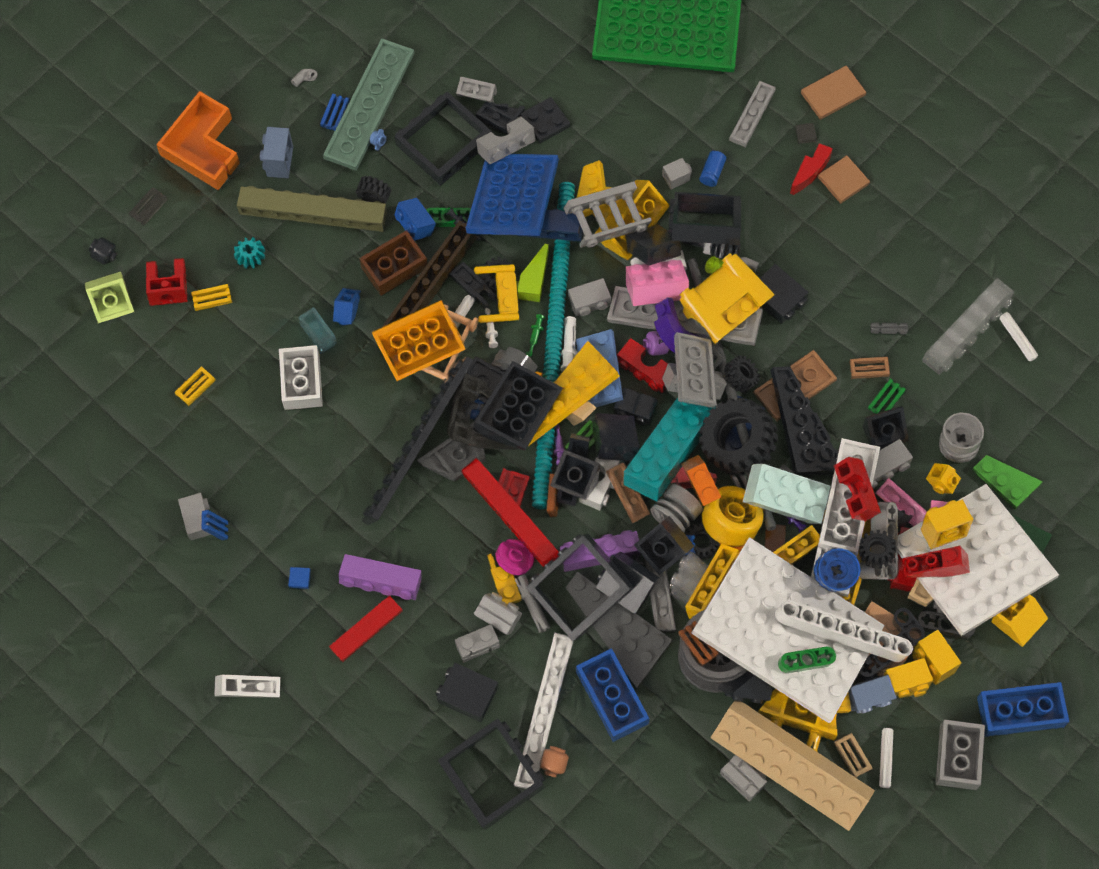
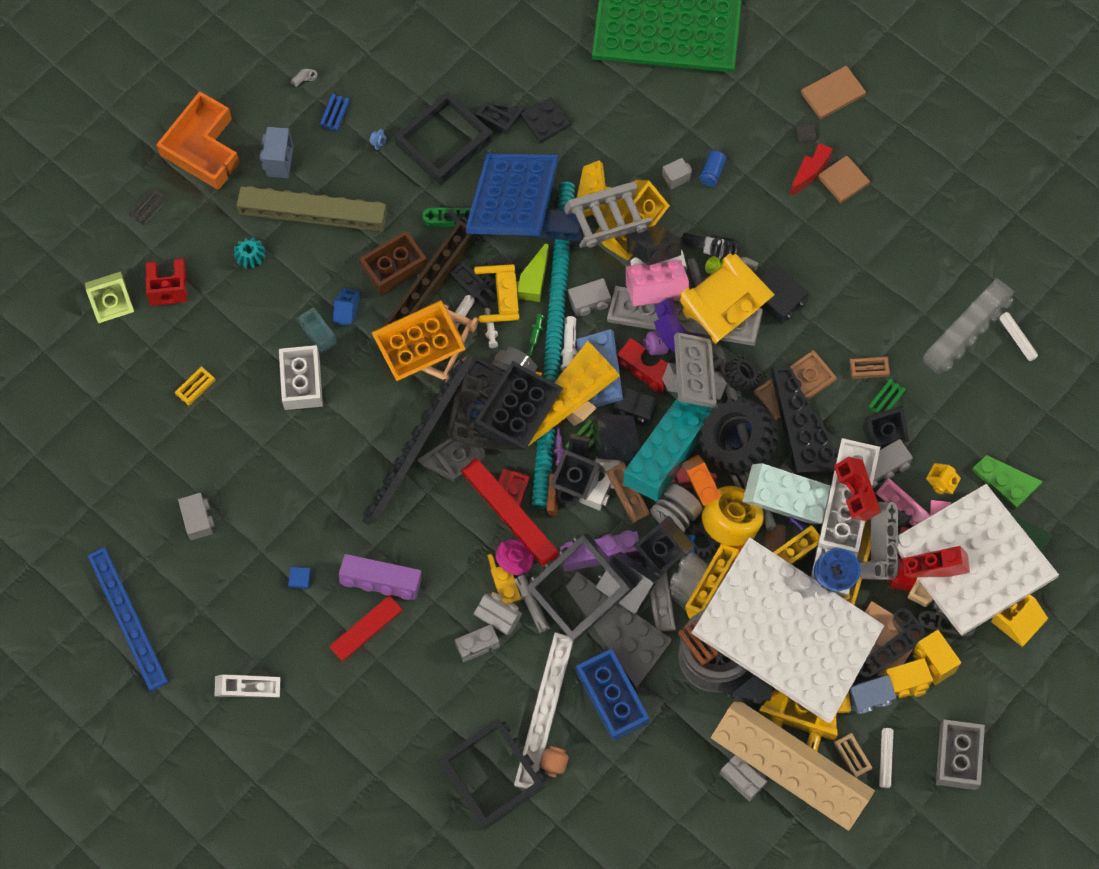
black head [88,237,118,265] -> none
yellow tile [191,284,232,311] -> none
blue tile [201,510,228,540] -> none
sand green plate [323,38,415,171] -> none
black tyre [355,176,392,204] -> none
blue brick [394,198,436,240] -> none
black brick [436,663,499,722] -> none
light grey hinge [456,77,497,103] -> none
light grey arch [476,117,535,164] -> none
black window [668,192,741,245] -> none
light grey tile [729,81,776,148] -> none
white beam [775,600,913,662] -> none
green beam [778,646,836,673] -> none
black tyre [859,530,896,569] -> none
dark grey axle [870,322,908,334] -> none
yellow brick [921,499,973,550] -> none
light grey wheel [939,412,984,463] -> none
blue brick [977,682,1069,737] -> none
none -> blue tile [87,547,169,692]

